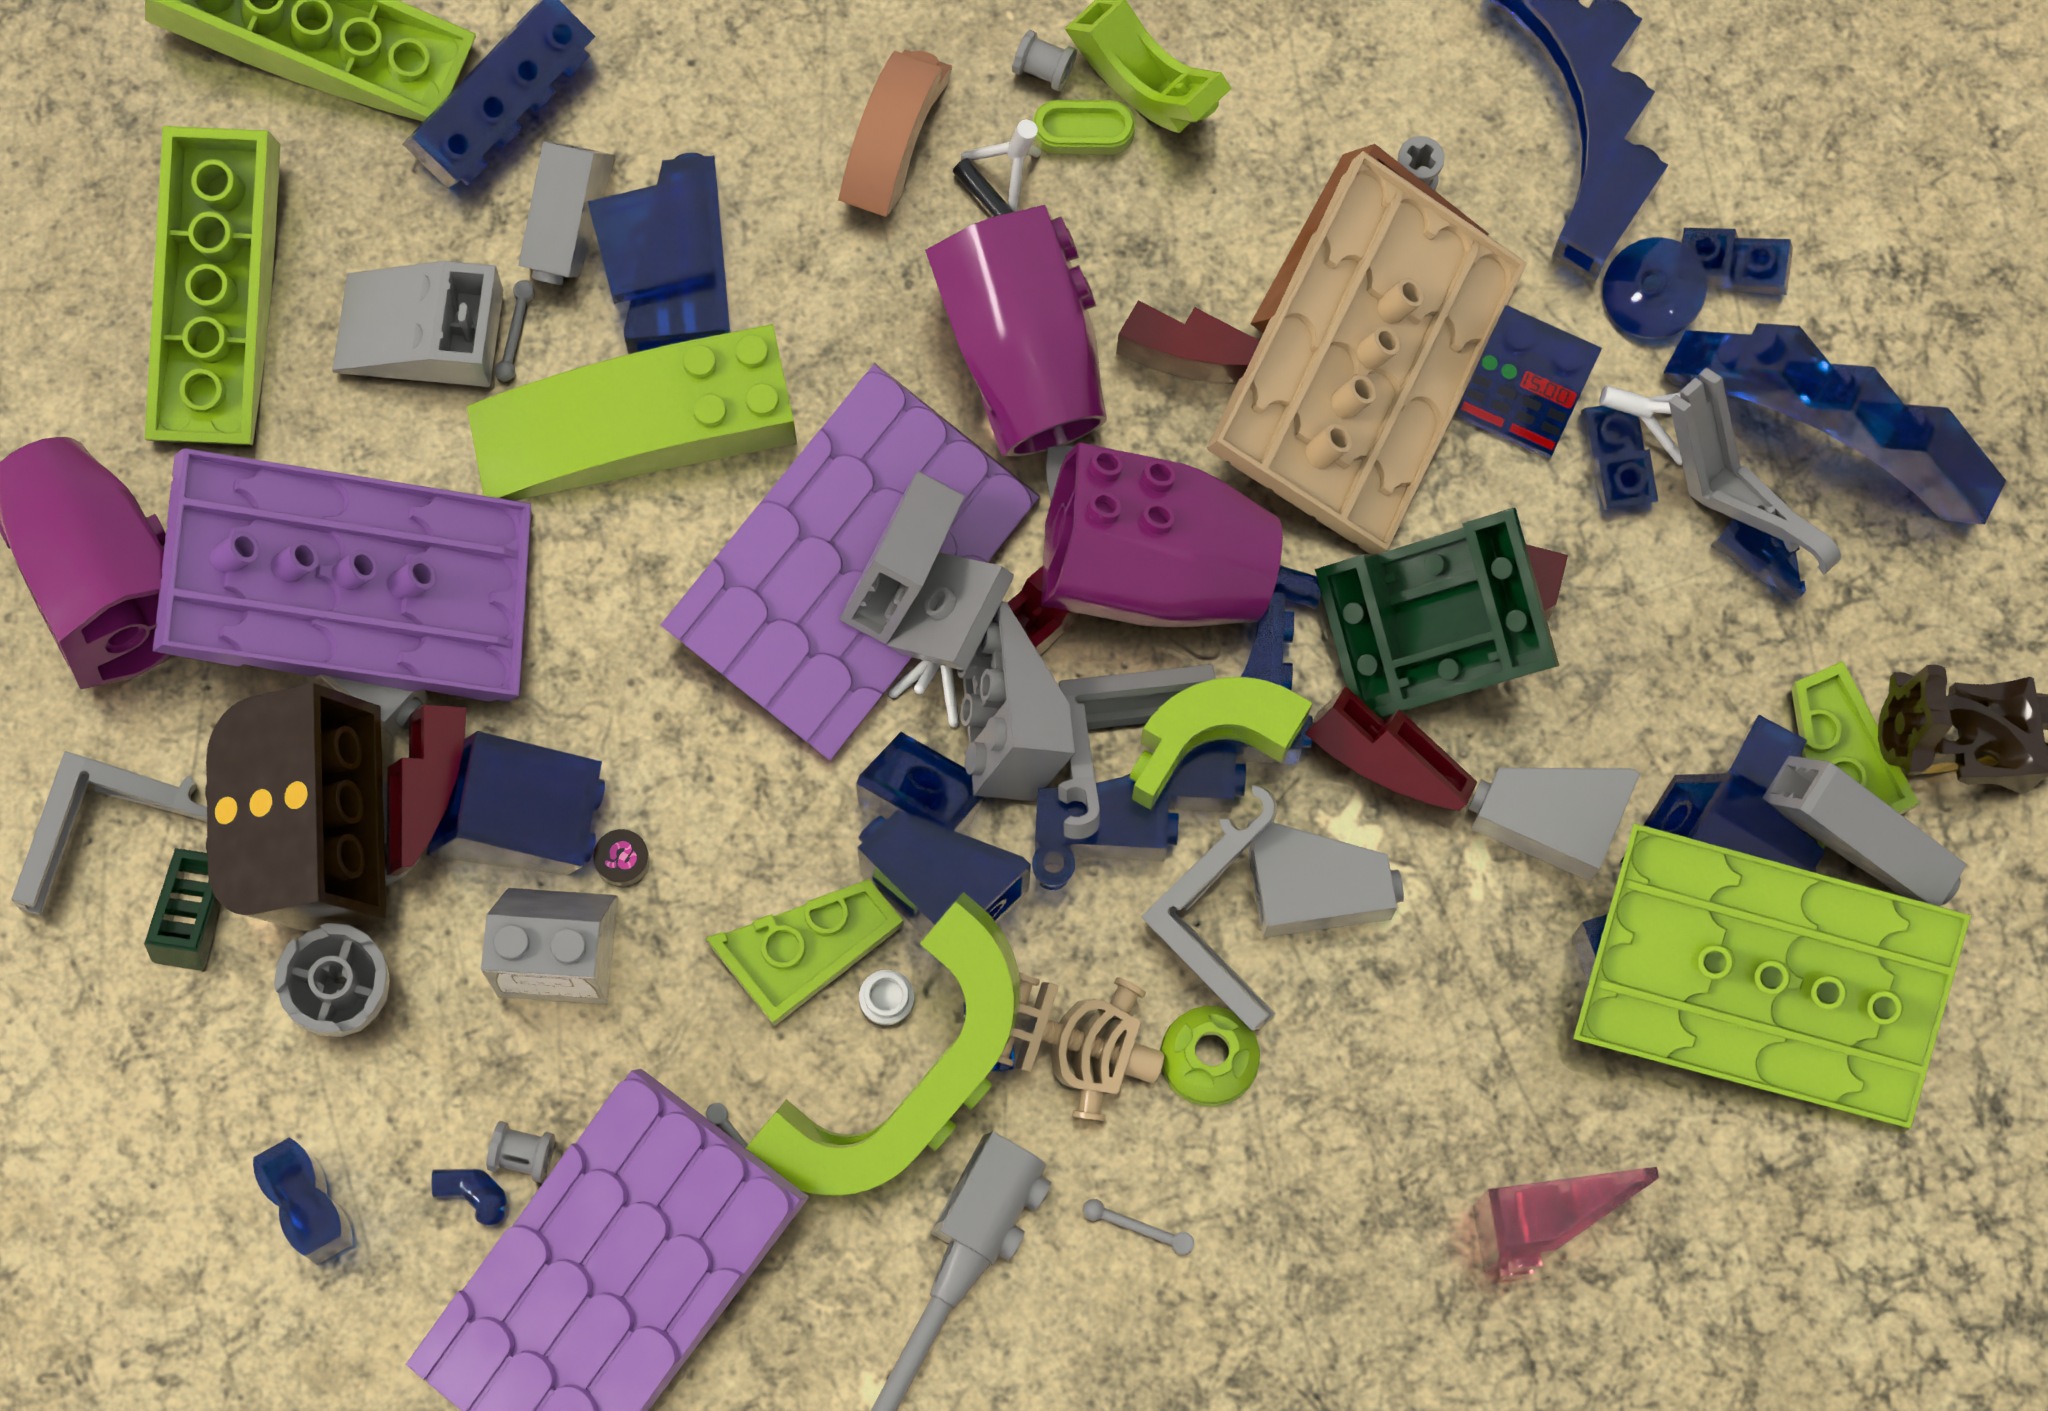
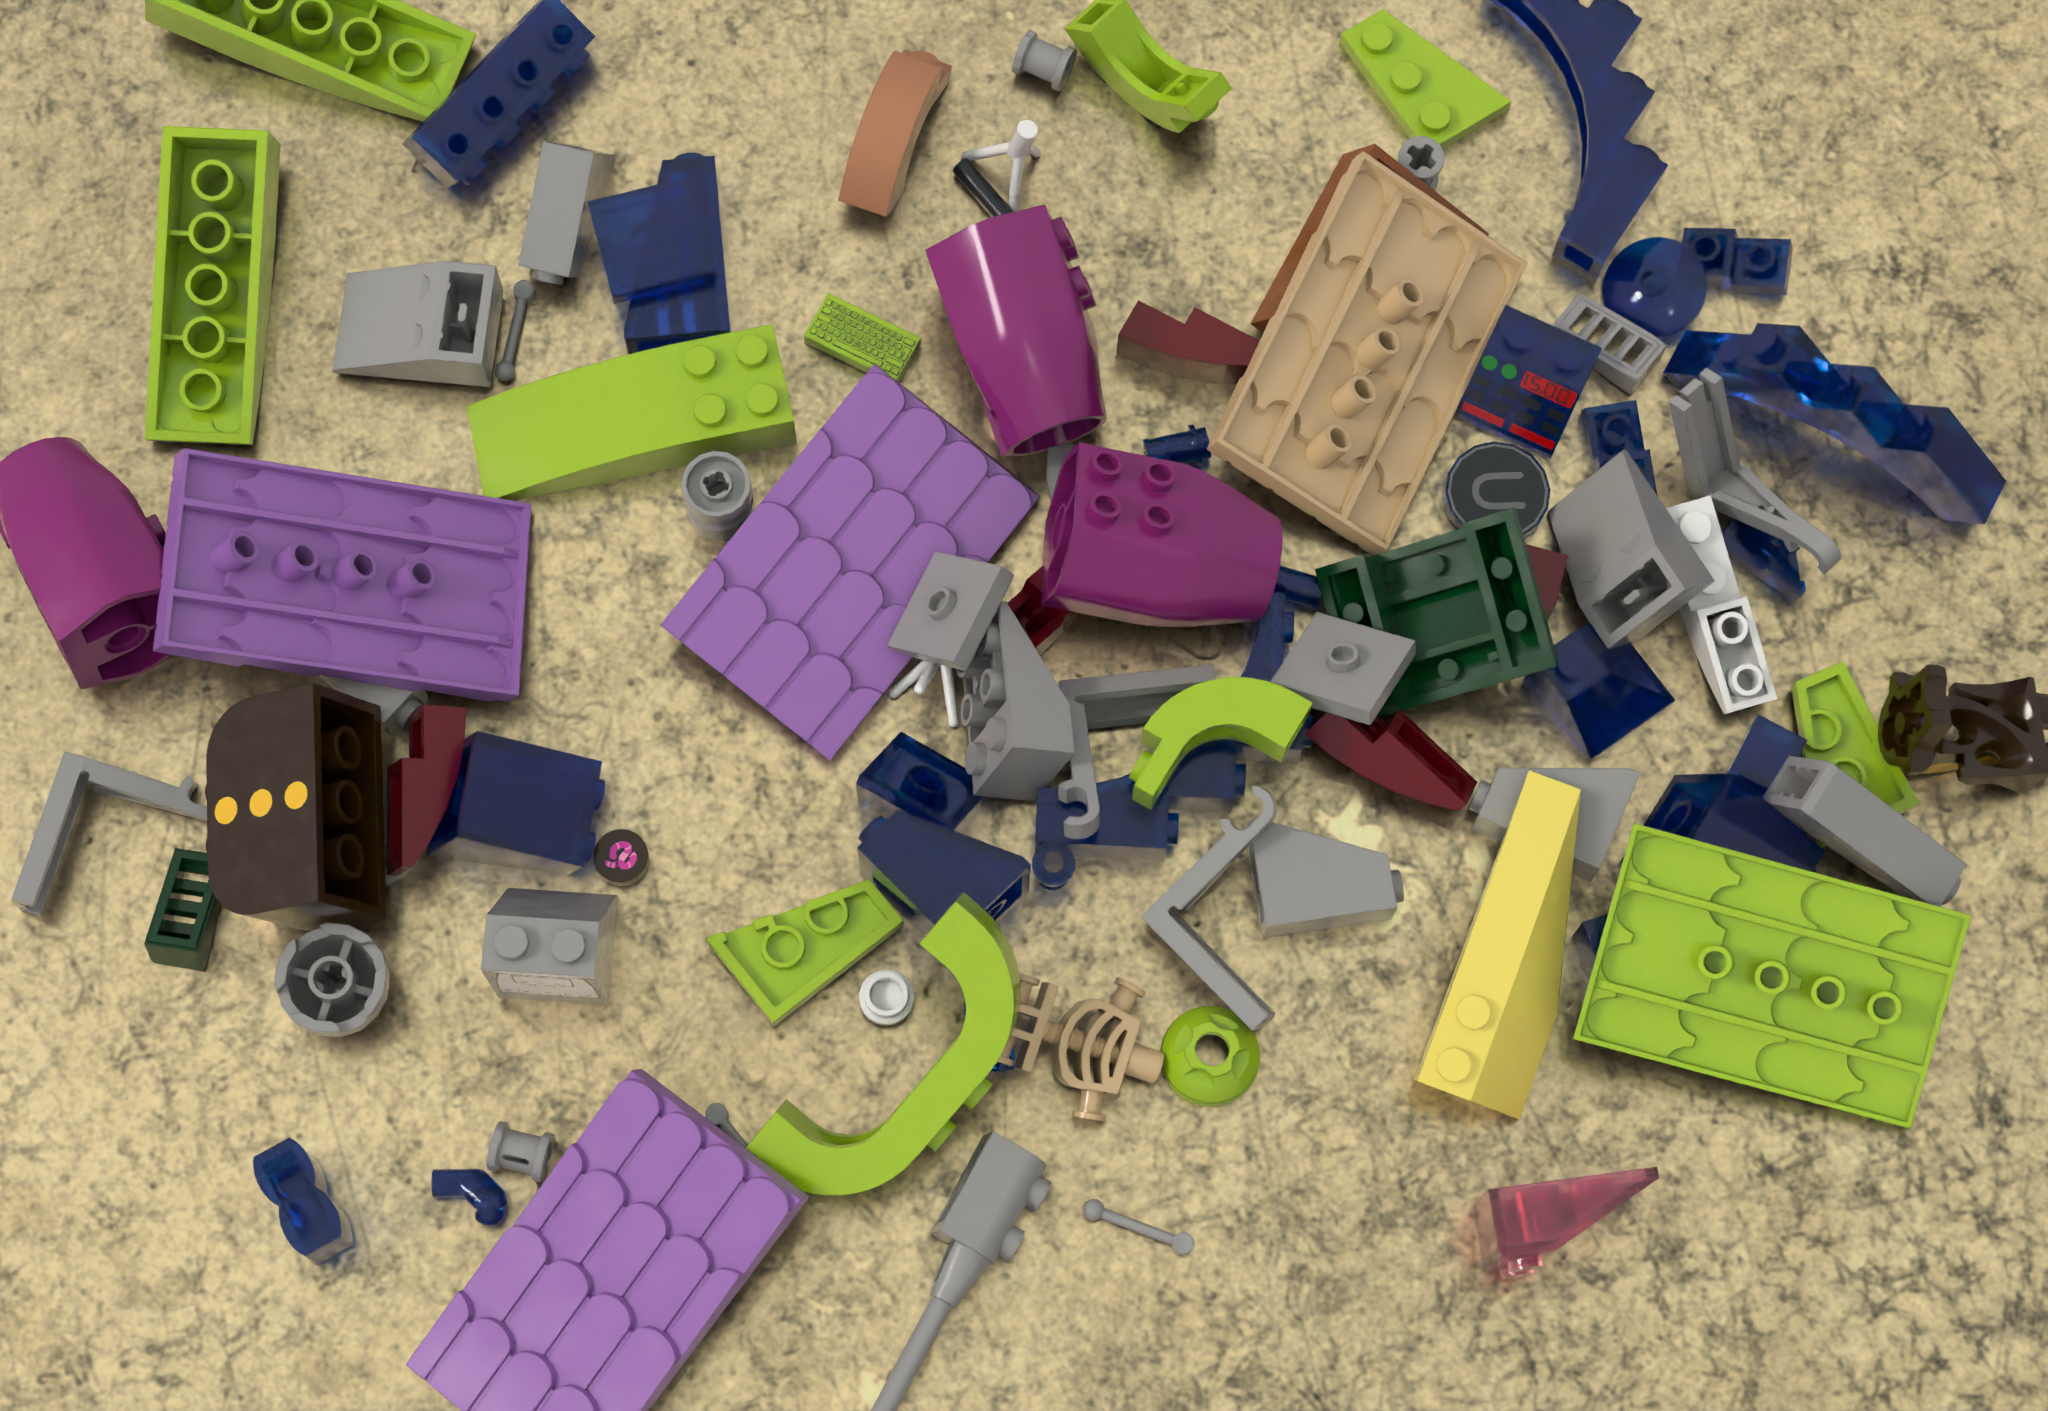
light grey slope [839,471,965,645] -> none
lime tile [1033,100,1135,155] -> none
white plant [1599,385,1683,465] -> none
none -> light grey wheel [681,451,755,541]
none -> lime tile [804,293,921,382]
none -> clear blue pin [1142,424,1211,466]
none -> light grey plate [1270,612,1416,725]
none -> lime wing [1339,9,1512,149]
none -> light yellow wedge [1414,770,1581,1119]
none -> black tile [1443,441,1551,539]
none -> clear blue slope [1524,624,1675,762]
none -> light grey slope [1547,293,1667,395]
none -> light grey slope [1547,450,1715,649]
none -> white slope [1666,495,1778,714]

